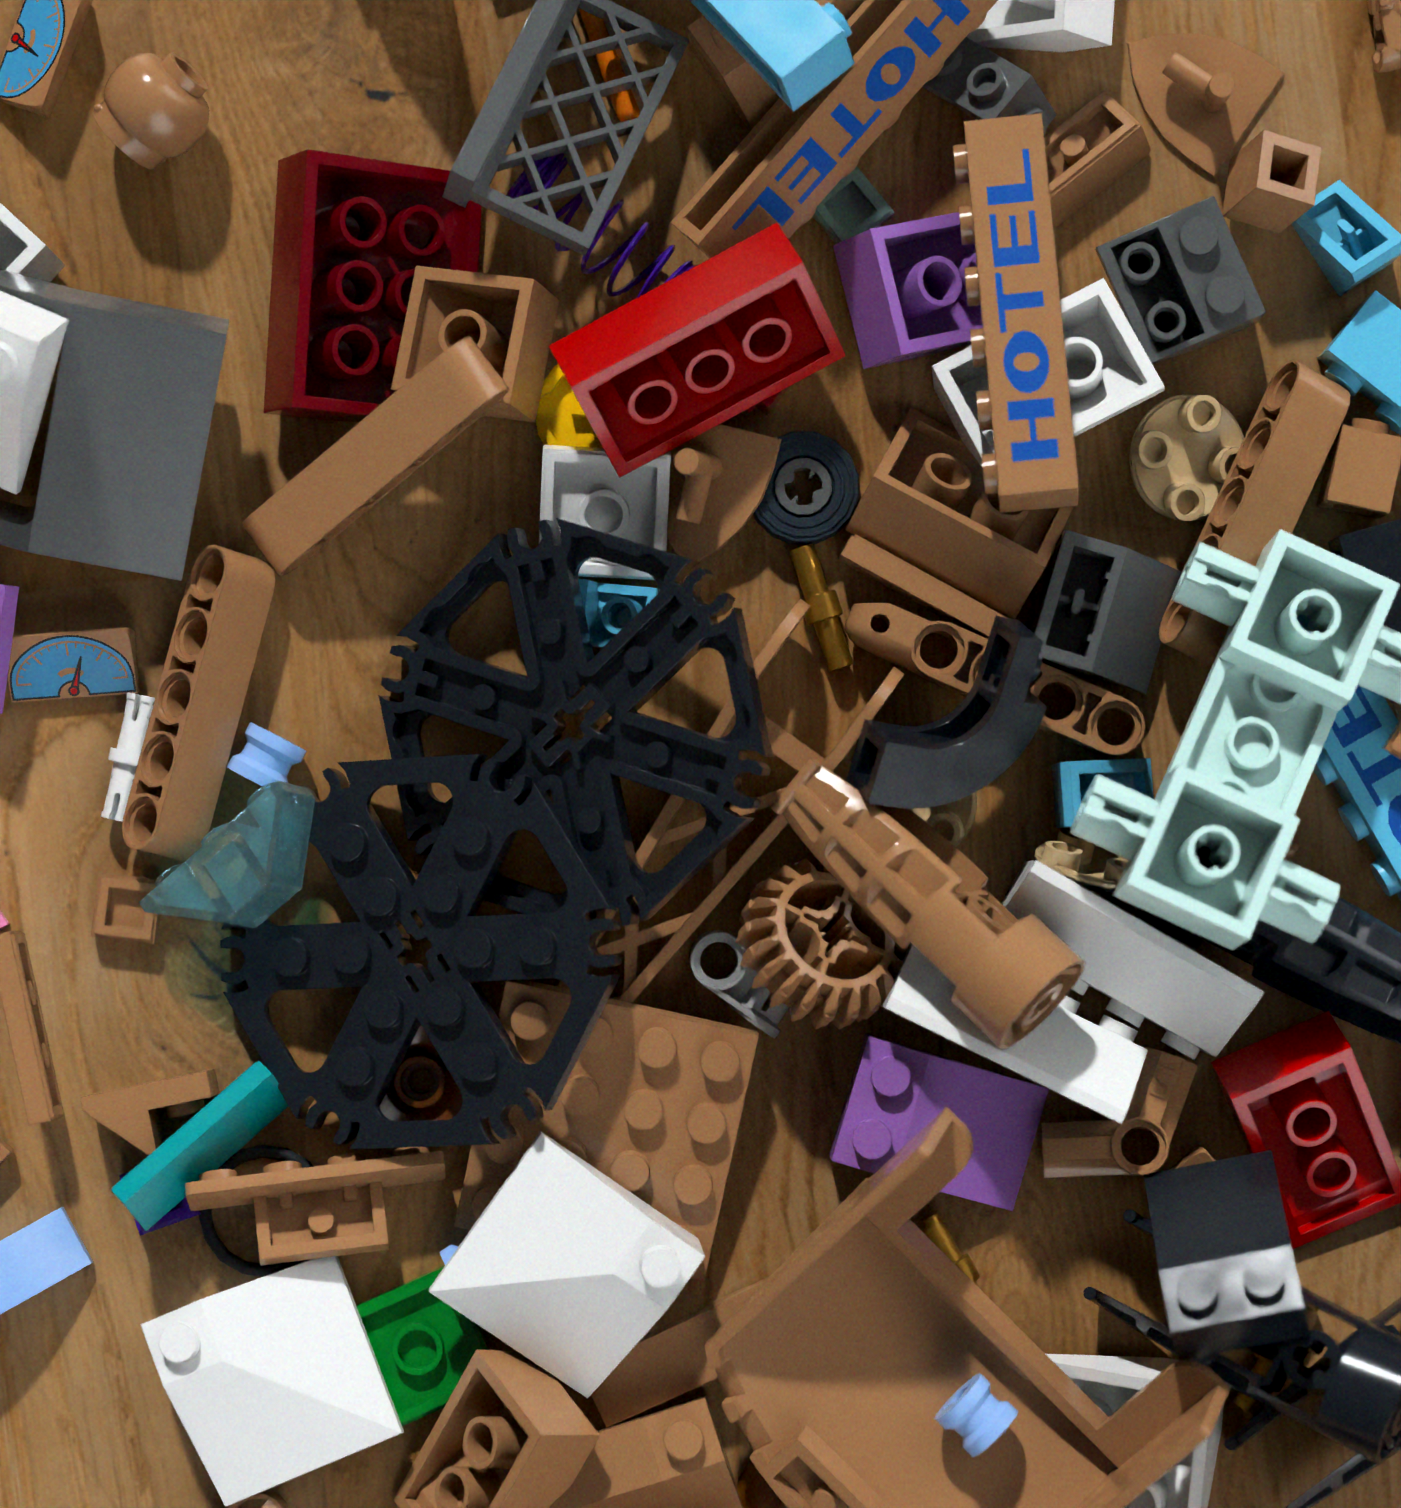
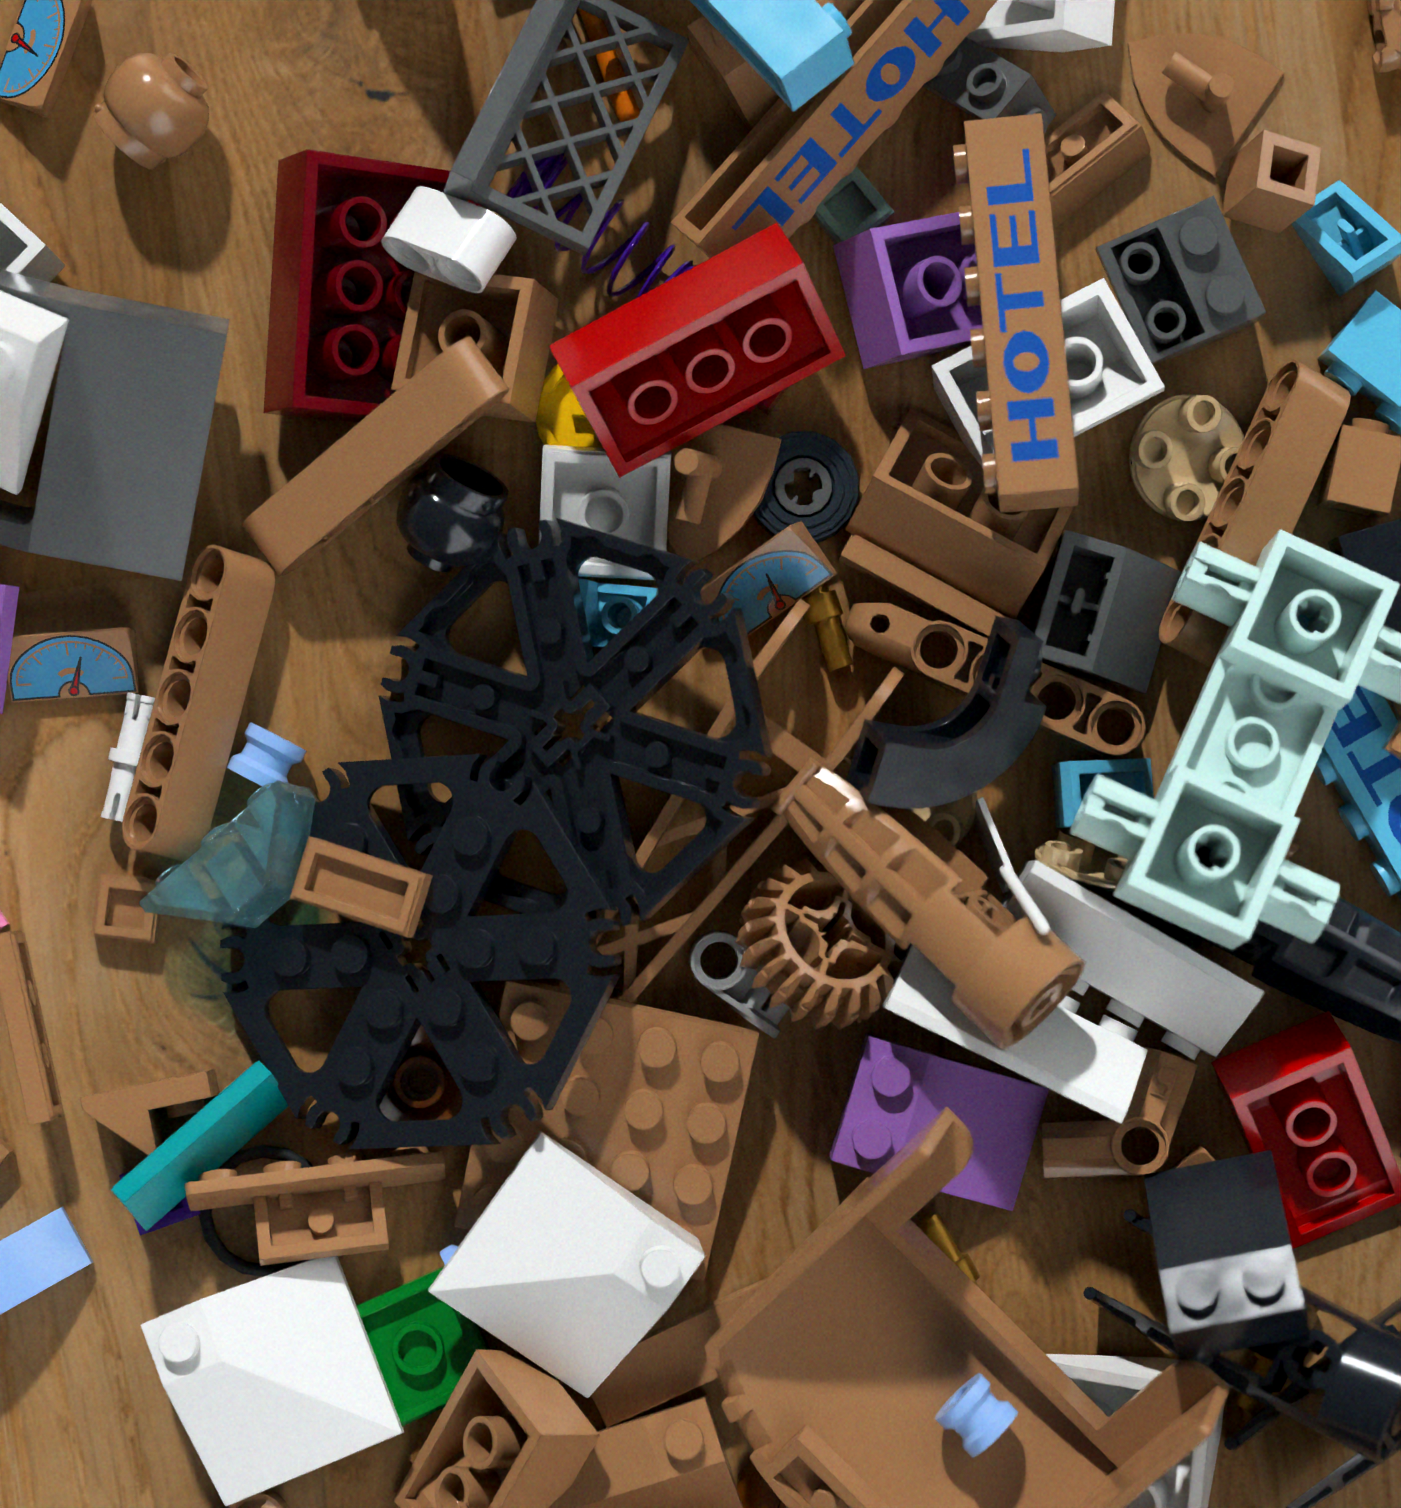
none -> medium nougat tile [290,837,433,938]
none -> white beam [381,186,516,293]
none -> black piece [396,454,509,572]
none -> slope [701,521,837,636]
none -> white piece [973,797,1050,935]

